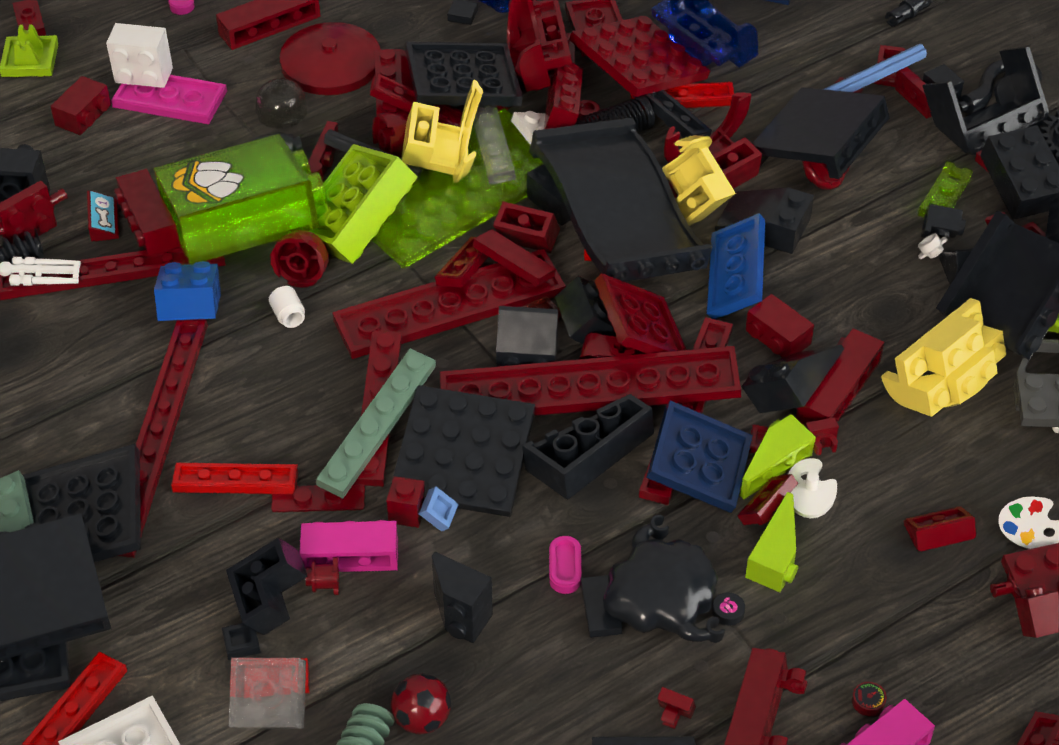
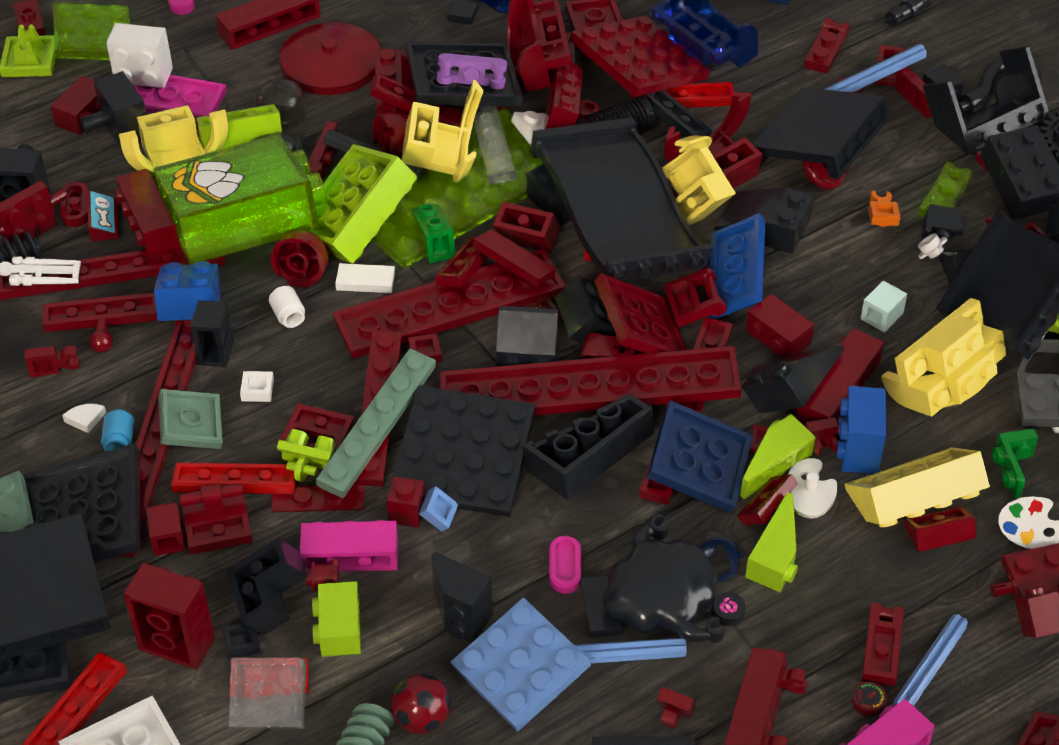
none -> dark red plate [25,346,80,378]
none -> dark red plate [42,293,158,353]
none -> clear neon green plate [52,2,130,60]
none -> dark red plate [60,182,88,227]
none -> white tile [63,404,106,433]
none -> black brick [80,71,147,150]
none -> dark azure brick [101,409,134,452]
none -> light yellow piece [119,105,228,178]
none -> dark red brick [124,563,215,670]
none -> dark red brick [146,502,186,556]
none -> sand green tile [158,389,223,449]
none -> dark red plate [179,483,253,555]
none -> black piece [190,300,234,368]
none -> lime brick [196,104,282,157]
none -> white plate [240,371,274,402]
none -> lime hips [277,429,336,482]
none -> dark red plate [280,403,355,453]
none -> lime brick [312,581,361,657]
none -> white tile [335,263,395,293]
none -> dark red plate [408,333,442,363]
none -> green bracket [412,203,456,264]
none -> medium lavender plate [436,53,507,89]
none -> medium blue plate [450,597,591,732]
none -> medium blue axle [575,638,687,663]
none -> dark red plate [664,268,727,327]
none -> dark blue piece [697,537,745,582]
none -> dark red plate [804,17,850,74]
none -> blue brick [836,386,886,474]
none -> light yellow slope [844,447,990,527]
none -> light aqua brick [861,281,907,333]
none -> dark red plate [861,601,904,686]
none -> orange plate [868,191,900,227]
none -> medium blue axle [893,614,968,707]
none -> green bracket [992,429,1038,499]

